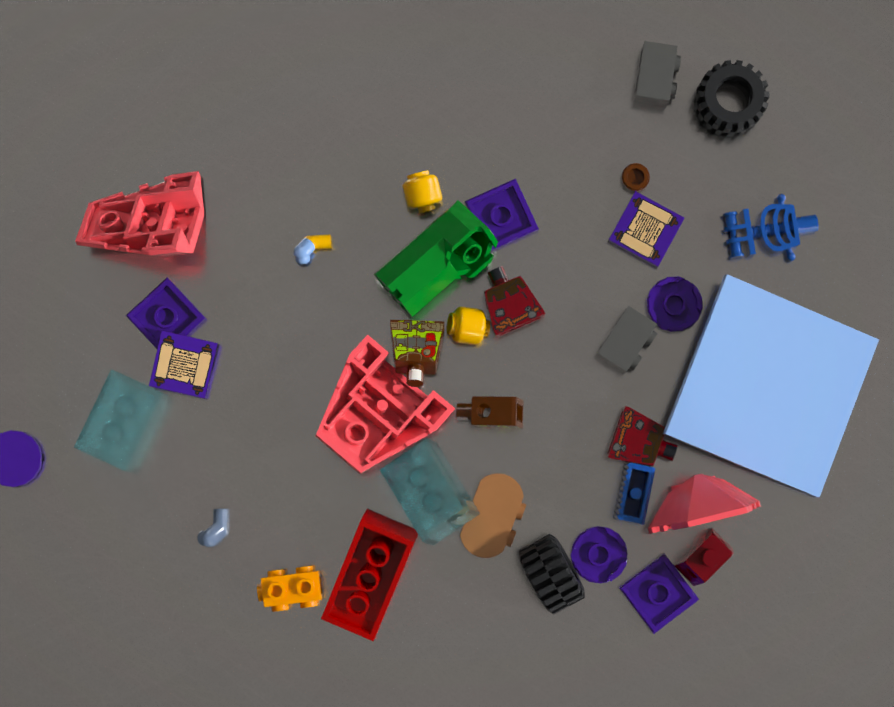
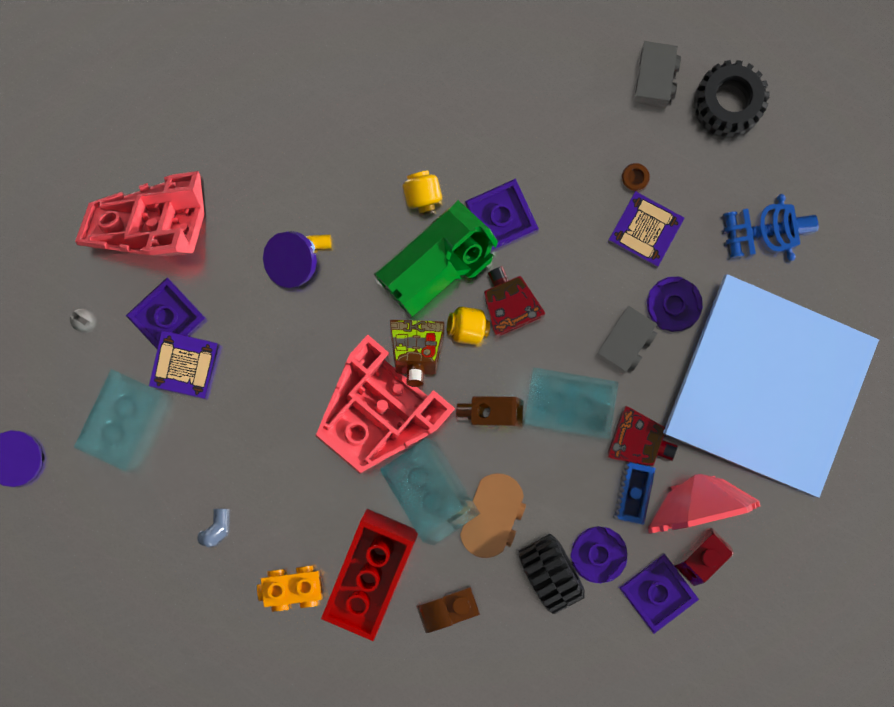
none -> light grey hinge [70,309,94,332]
none -> dark purple tile [263,231,317,288]
none -> reddish brown brick [416,587,480,633]
none -> clear light blue brick [523,367,619,440]

